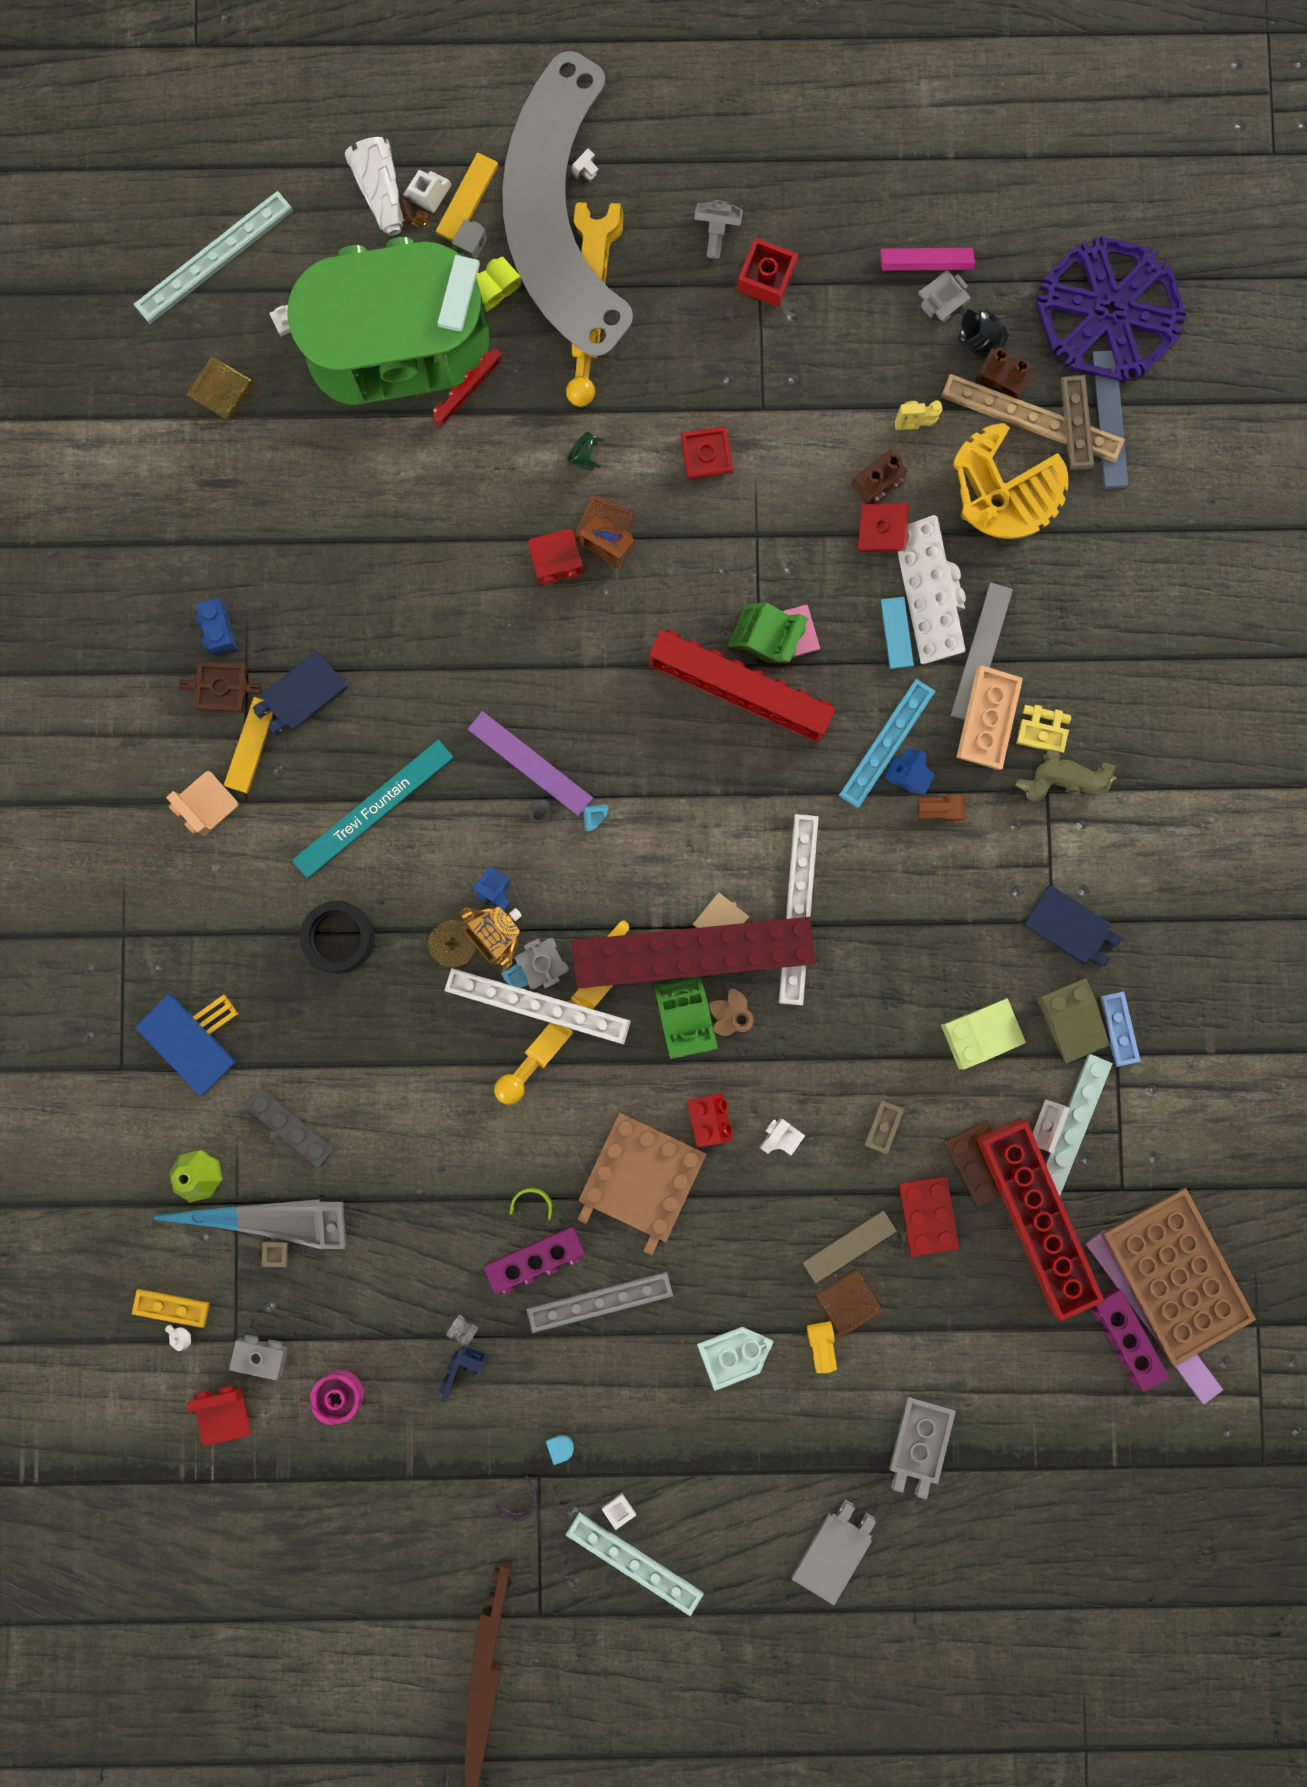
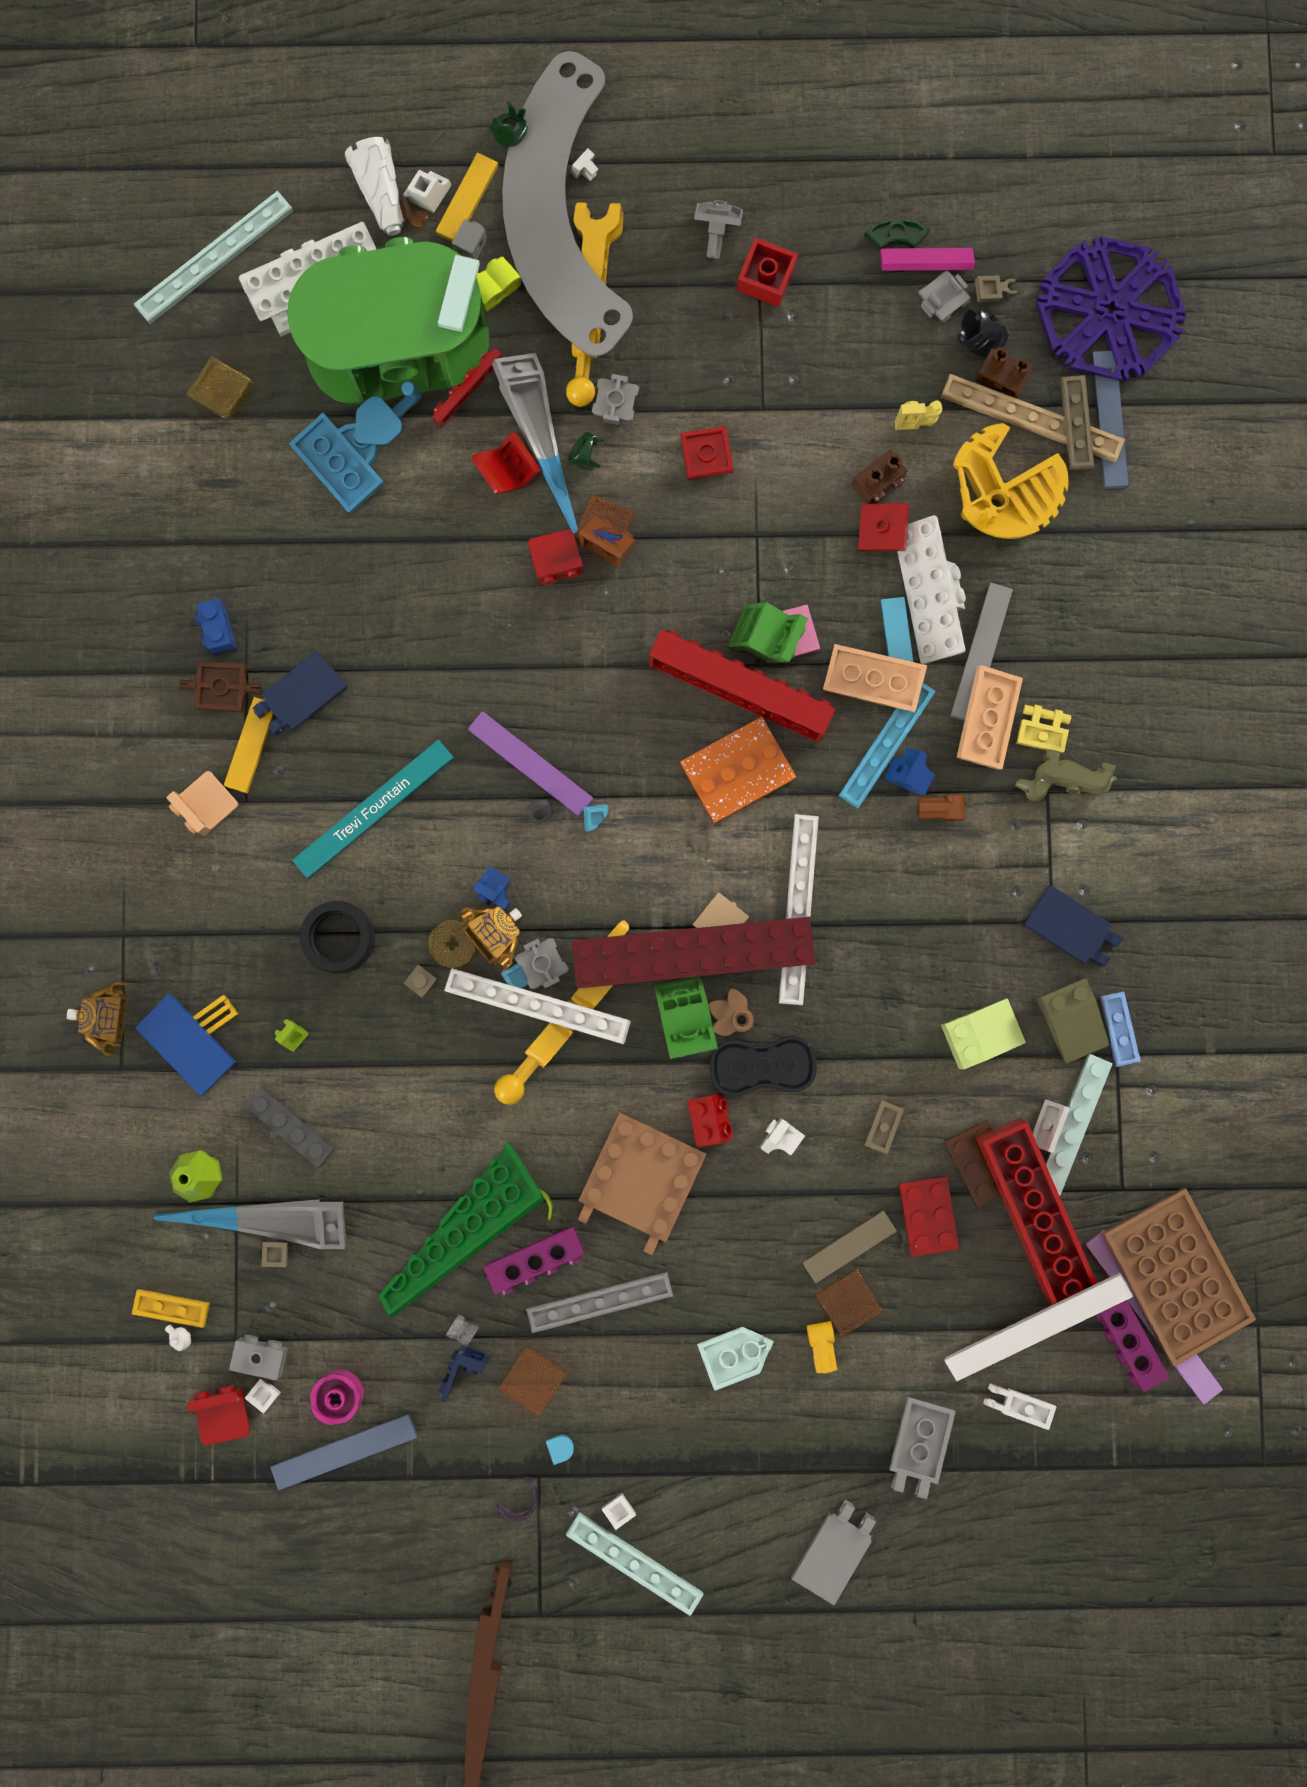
none -> pearl gold torso [67,982,128,1057]
none -> white bracket [239,222,376,321]
none -> white plate [245,1377,281,1414]
none -> sand blue tile [270,1413,418,1490]
none -> lime tile [275,1019,309,1052]
none -> dark azure plate [289,381,422,514]
none -> green wing [378,1142,545,1317]
none -> dark tan plate [403,965,438,998]
none -> red bracket [472,432,541,495]
none -> dark green piece [490,102,528,147]
none -> light grey plate [492,353,578,534]
none -> clear orange tile [499,1346,567,1416]
none -> light grey piece [592,374,639,425]
none -> orange plate [680,716,797,824]
none -> black plate [710,1036,817,1097]
none -> light nougat plate [823,644,927,713]
none -> dark green tile [864,218,930,250]
none -> white tile [945,1273,1133,1381]
none -> dark tan plate [975,275,1017,302]
none -> white hinge [983,1384,1056,1430]

